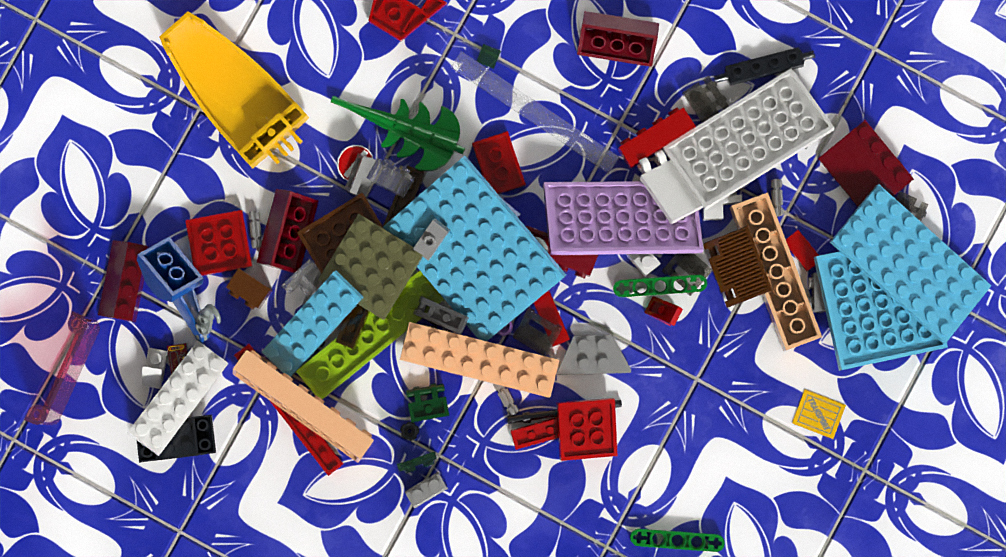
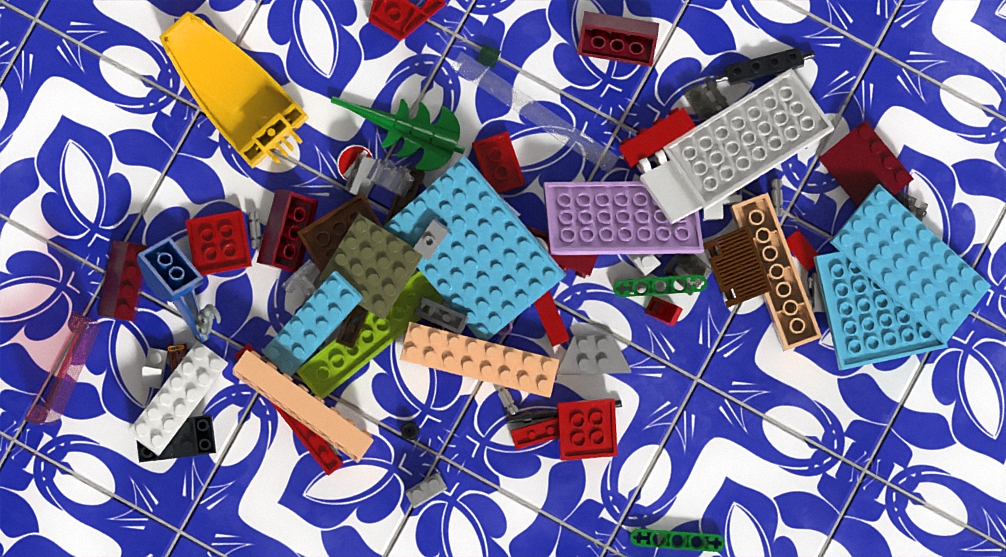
reddish brown brick [226,268,273,310] -> none
clear green wing [397,452,437,474] -> none
dark green plate [406,383,449,423] -> none
clear smoke plate [513,307,562,356] -> none
yellow sticker [792,390,846,439] -> none

